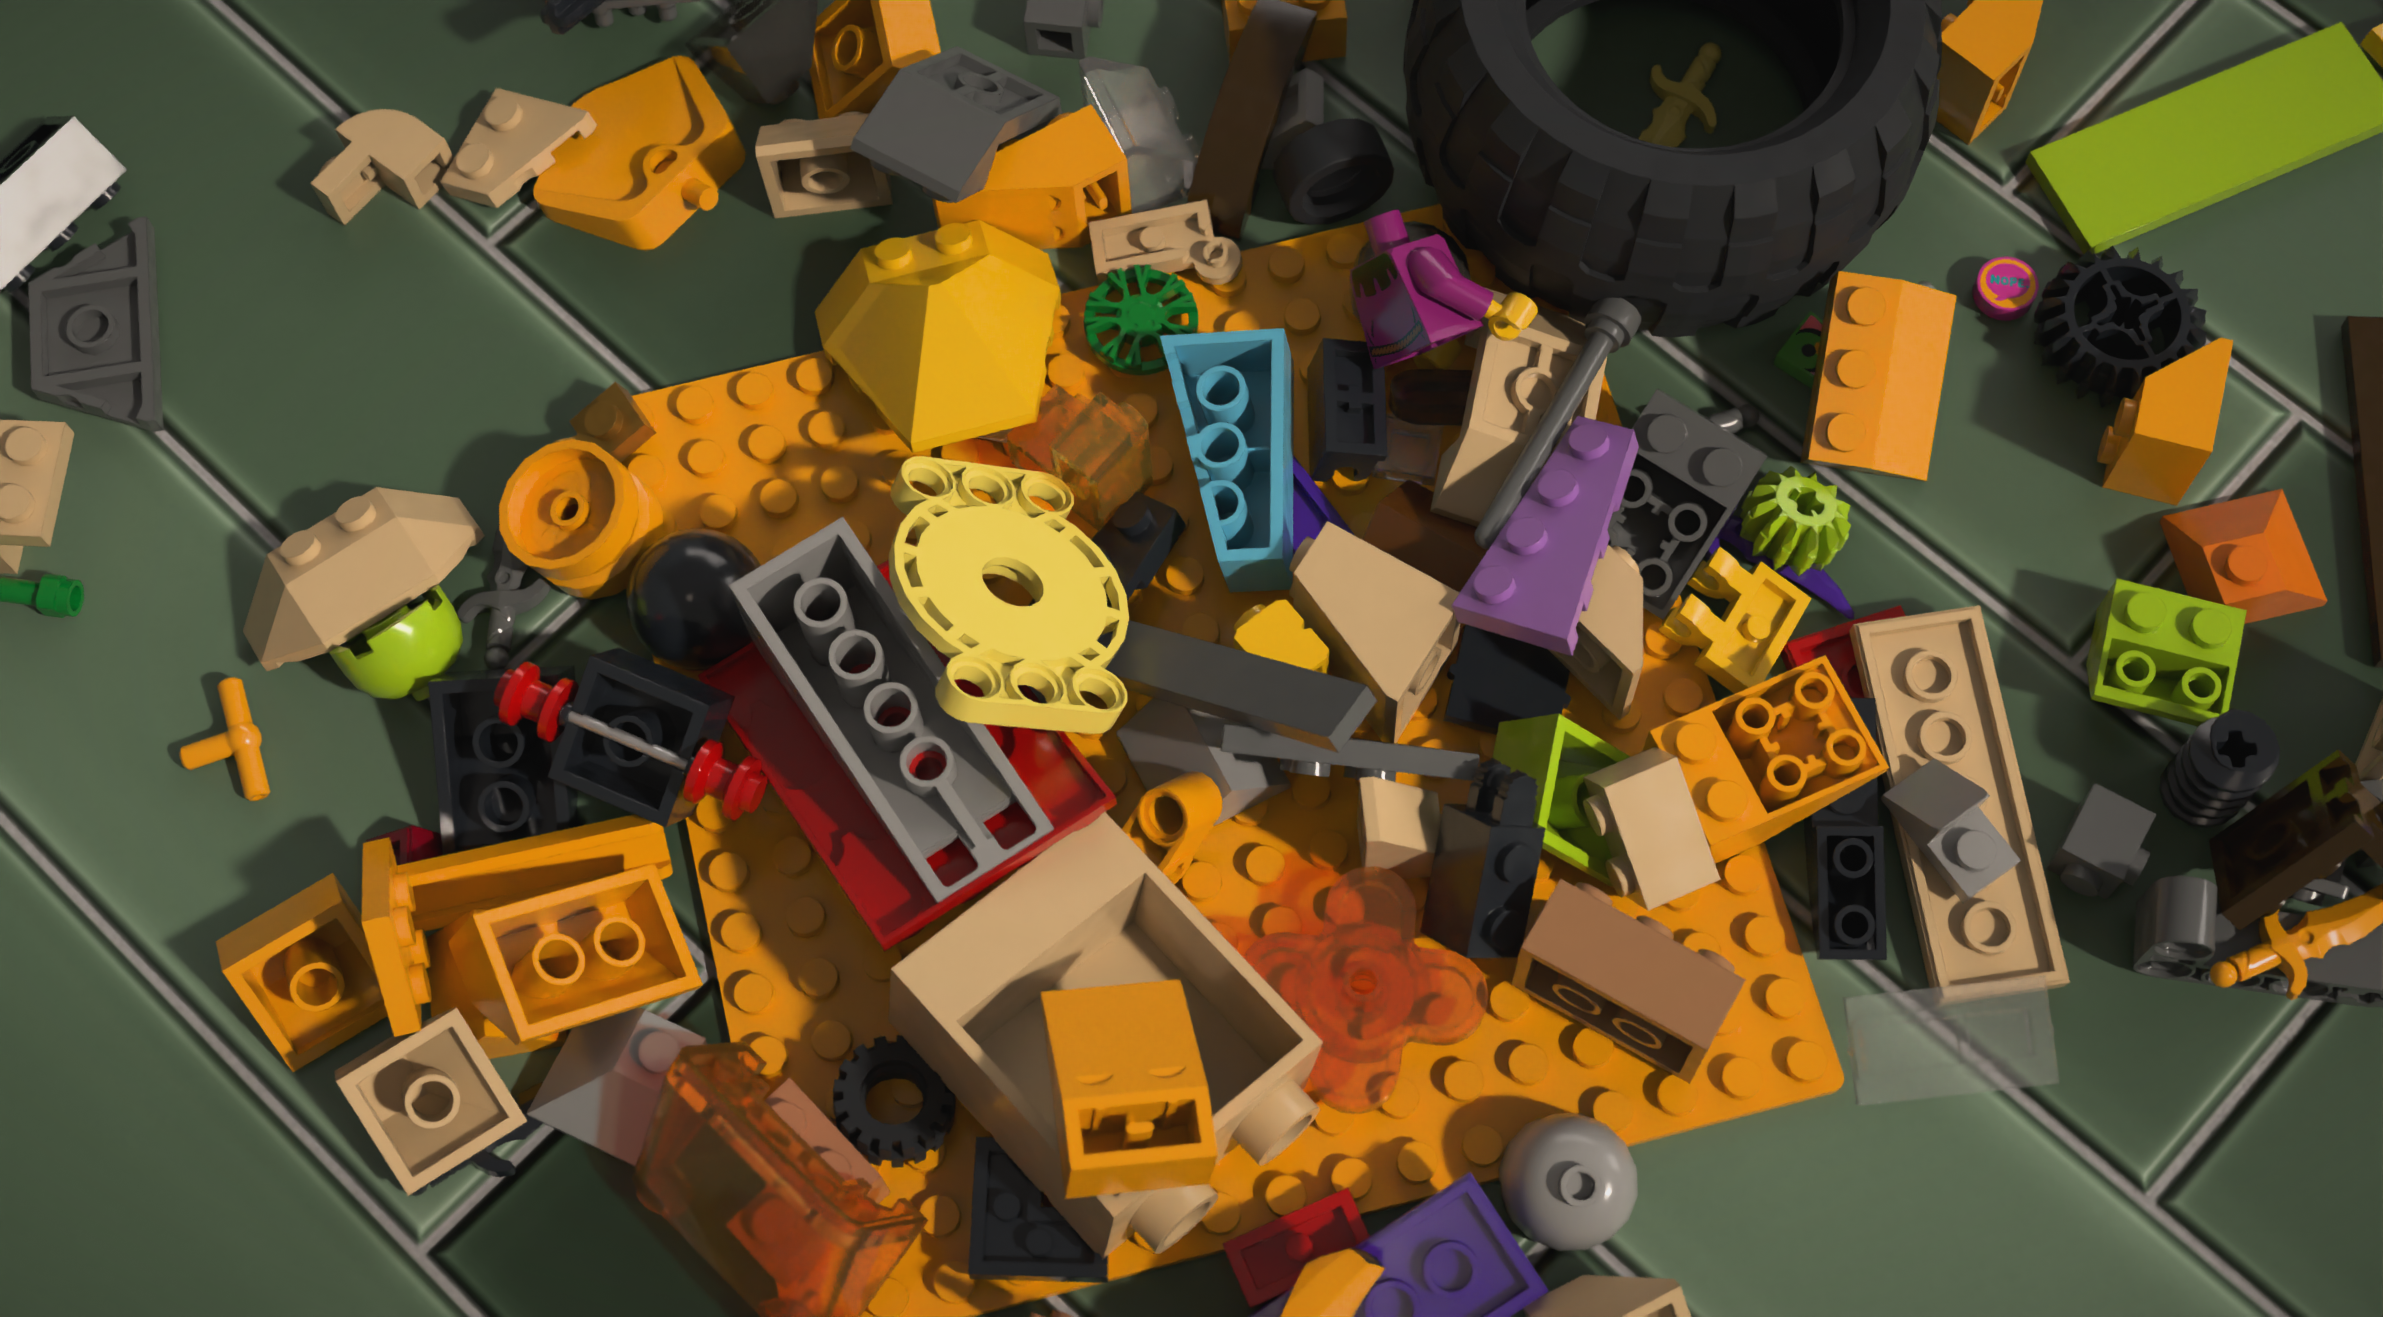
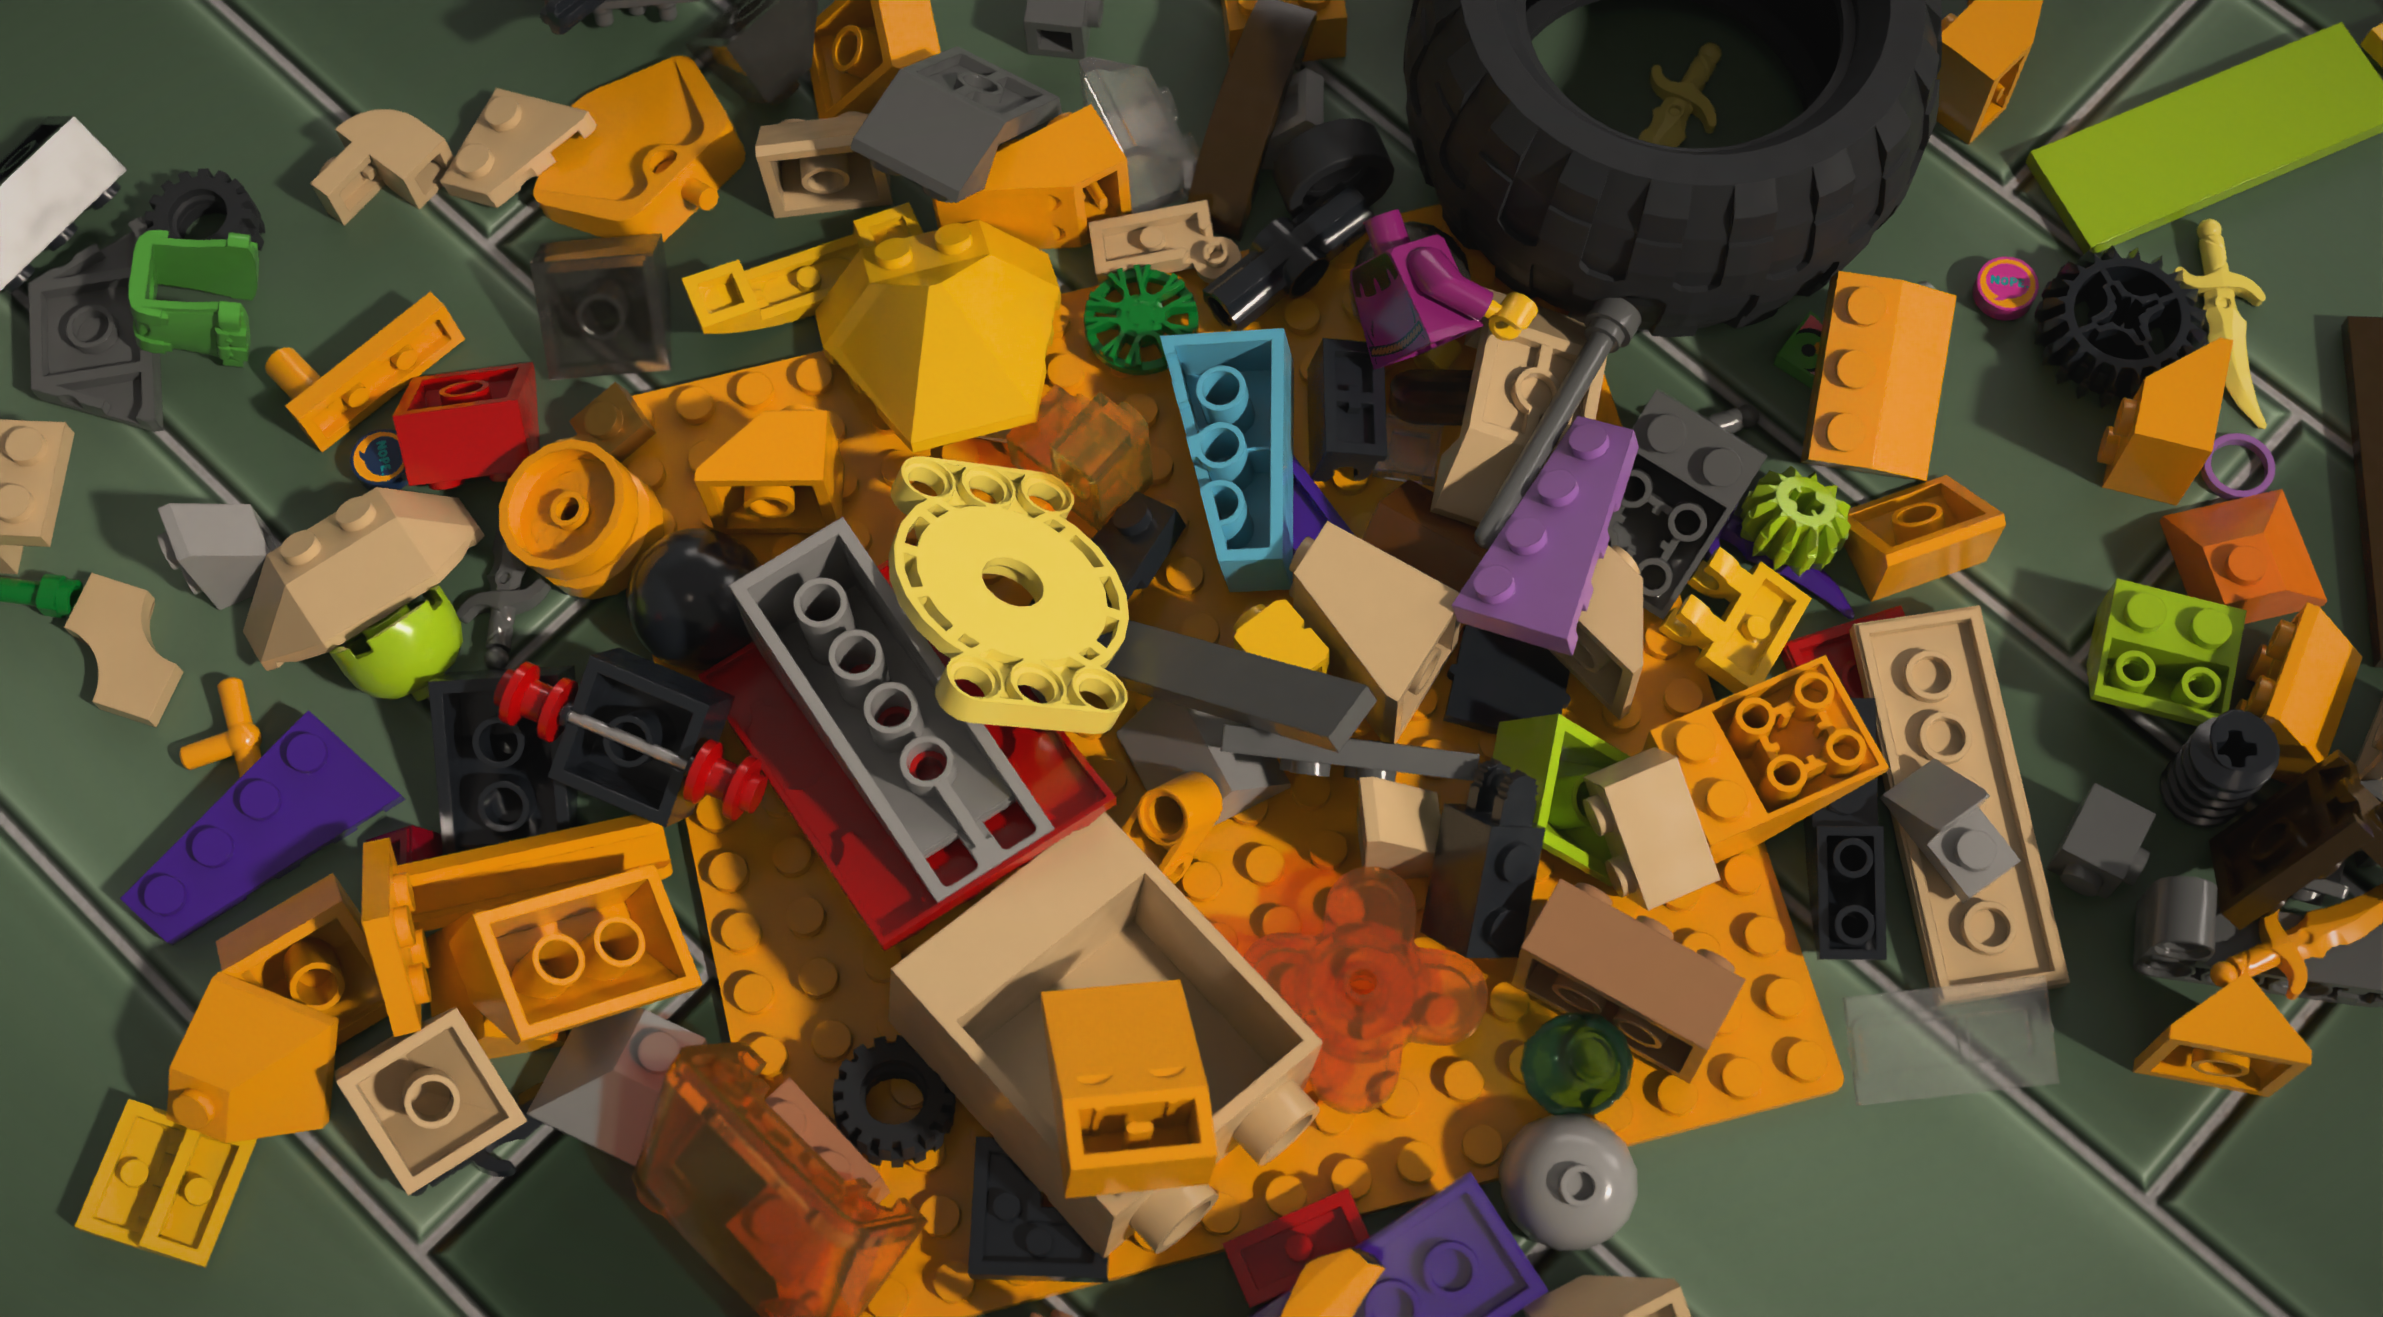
none -> tan tile [64,573,184,727]
none -> yellow slope [74,1098,258,1268]
none -> dark purple wing [120,710,406,945]
none -> bright green piece [128,230,259,368]
none -> black tyre [144,168,265,251]
none -> light grey slope [157,503,277,611]
none -> light orange slope [167,971,339,1143]
none -> light orange piece [265,291,465,453]
none -> dark blue tile [350,429,408,491]
none -> red slope [393,362,540,490]
none -> clear smoke slope [530,233,672,380]
none -> yellow slope [681,202,923,334]
none -> light orange slope [694,405,844,534]
none -> black piece [1203,182,1375,331]
none -> clear green hair [1520,1011,1634,1115]
none -> light orange slope [1844,475,2006,602]
none -> light orange slope [2133,972,2312,1097]
none -> light yellow piece [2172,218,2267,429]
none -> medium lavender piece [2201,433,2275,501]
none -> light orange slope [2235,602,2363,785]

